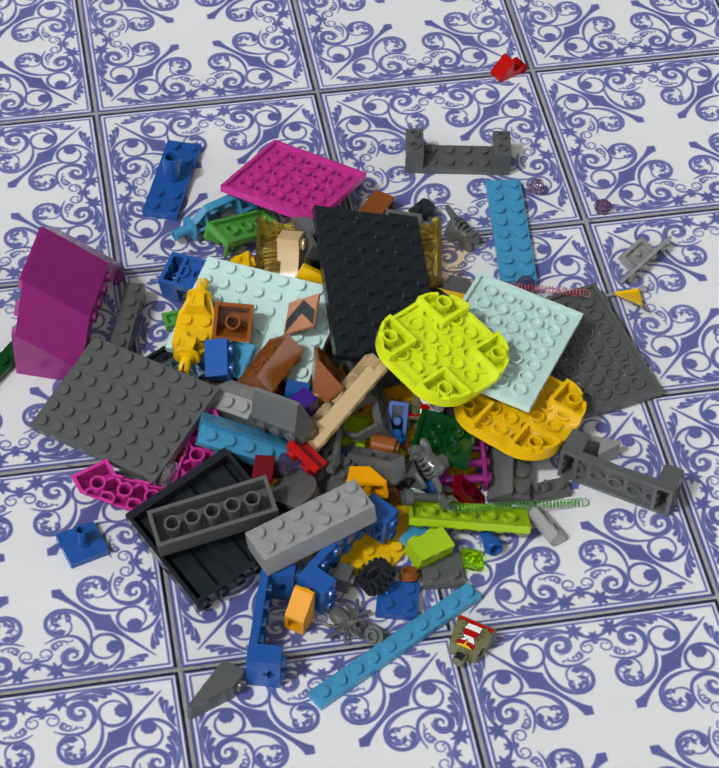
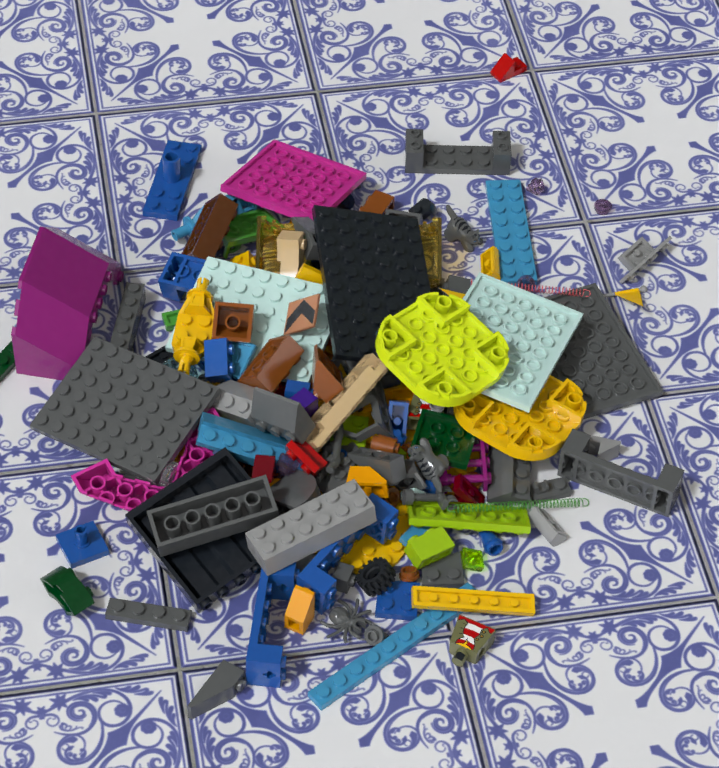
none -> dark green brick [40,566,95,616]
none -> dark grey plate [105,598,192,632]
none -> reddish brown slope [182,193,239,260]
none -> dark blue plate [338,194,355,210]
none -> yellow plate [411,586,535,616]
none -> yellow brick [480,246,501,280]

